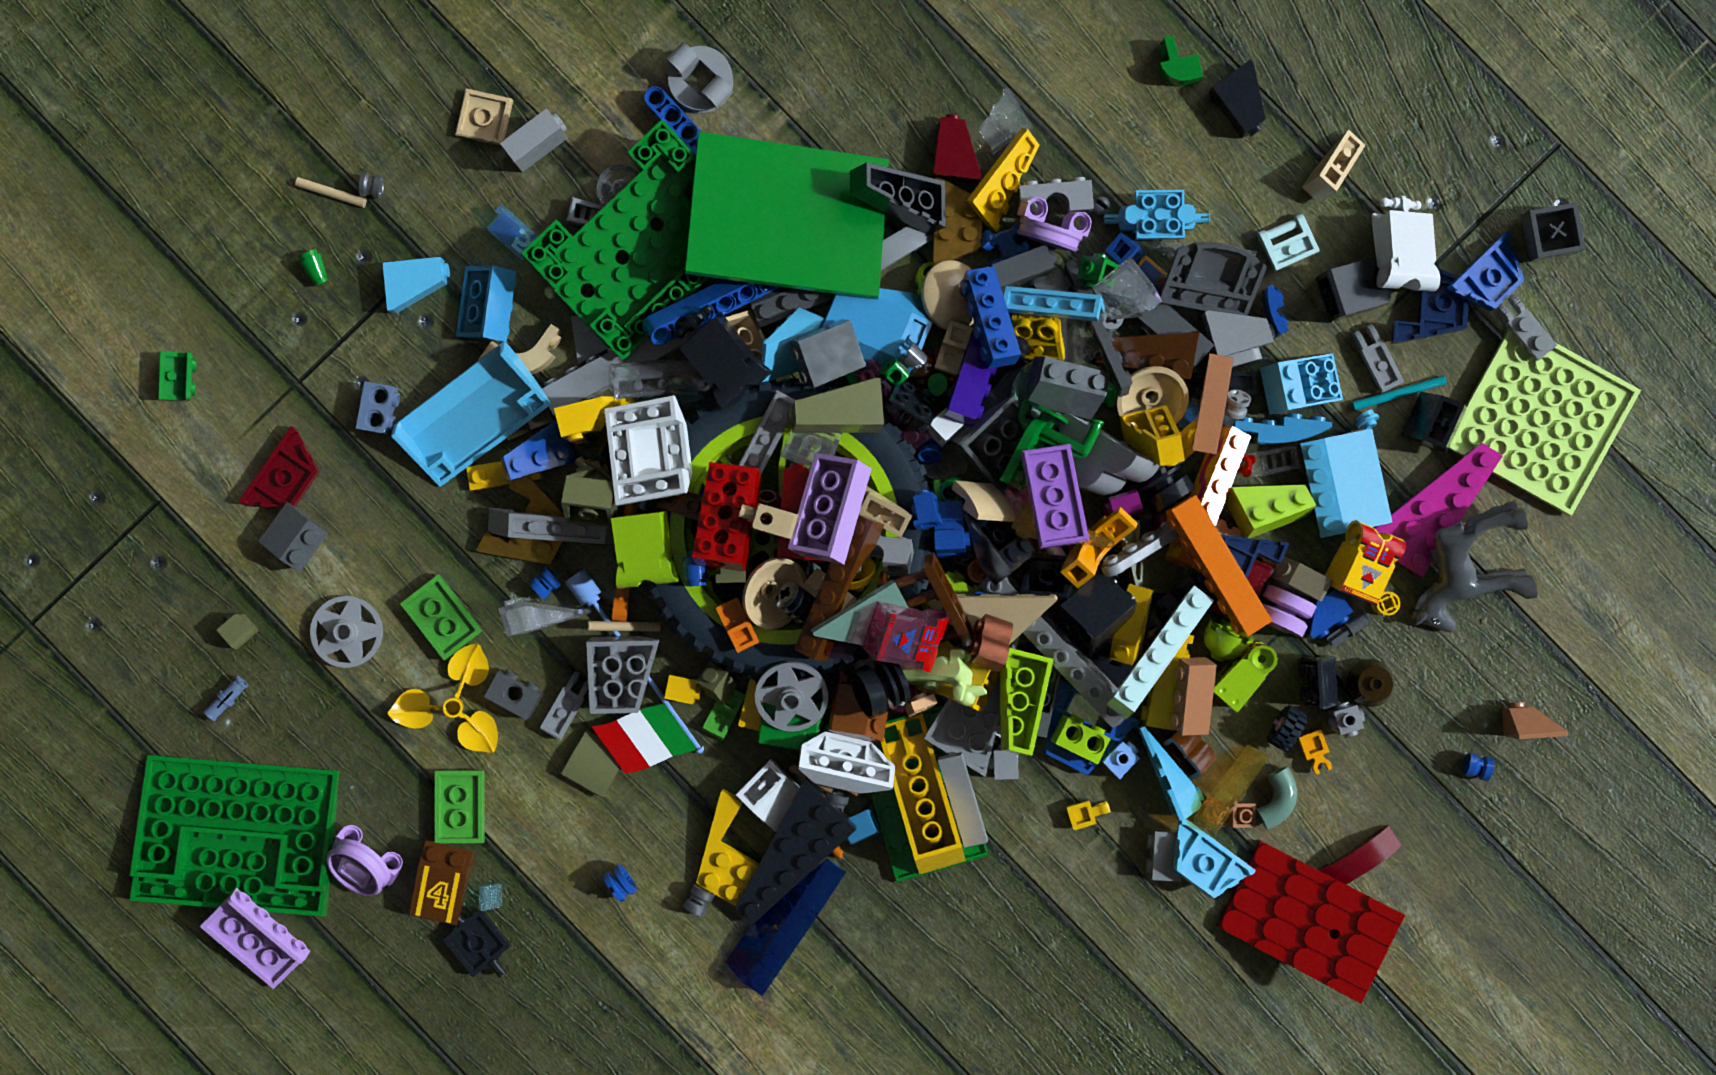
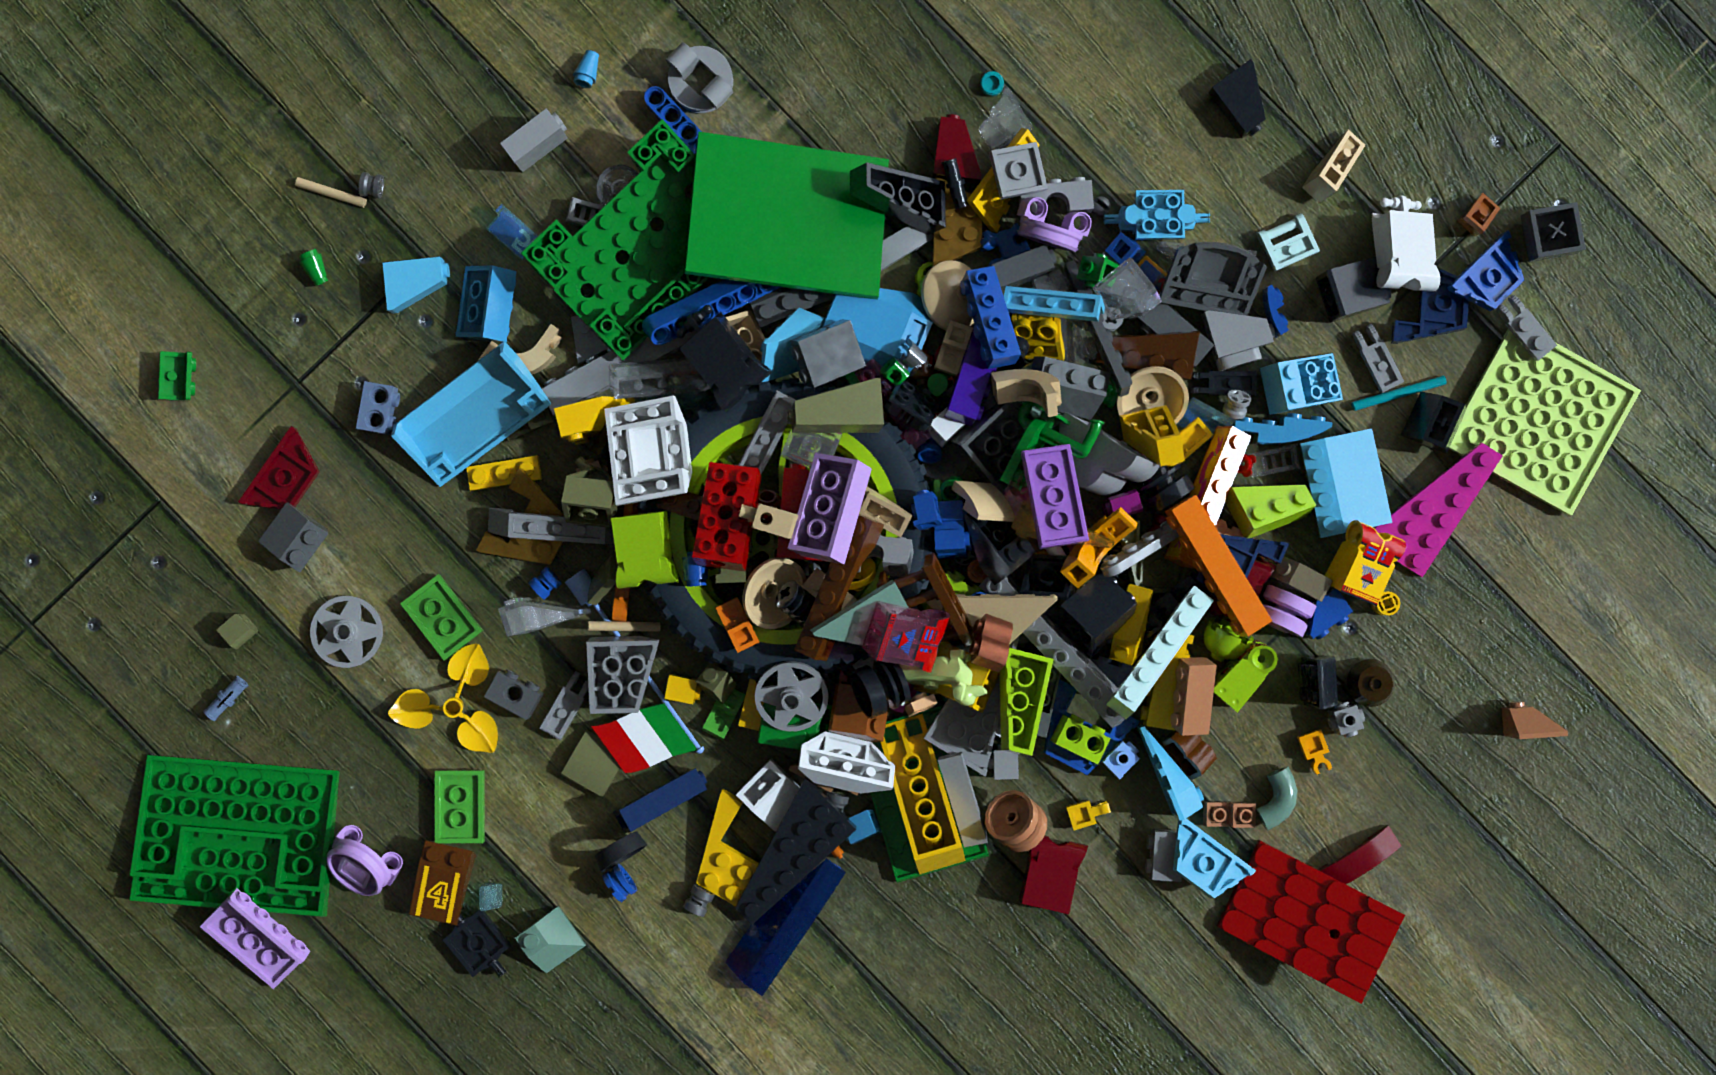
tan tile [455,88,513,146] -> none
blue wing [501,419,576,482] -> none
green brick [1157,35,1203,87] -> none
nougat slope [1192,353,1233,454] -> none
clear yellow slope [1194,744,1269,836] -> none
black wheel [1267,705,1307,752] -> none
dark grey axle [1325,610,1372,648] -> none
medium azure plate [1355,410,1379,430] -> none
dark grey animal [1411,500,1538,633] -> none
blue wheel [1462,752,1494,781] -> none
none -> sand green slope [515,906,586,973]
none -> dark azure cone [573,50,599,88]
none -> olive slope [587,550,618,605]
none -> black tyre [595,831,647,872]
none -> dark blue slope [613,768,707,833]
none -> black pin [941,158,969,209]
none -> teal tile [980,71,1004,97]
none -> nougat wheel [985,790,1047,852]
none -> light grey plate [989,142,1048,200]
none -> tan arch [991,369,1062,417]
none -> dark red piece [1019,835,1088,914]
none -> dark orange slope [1457,193,1501,236]

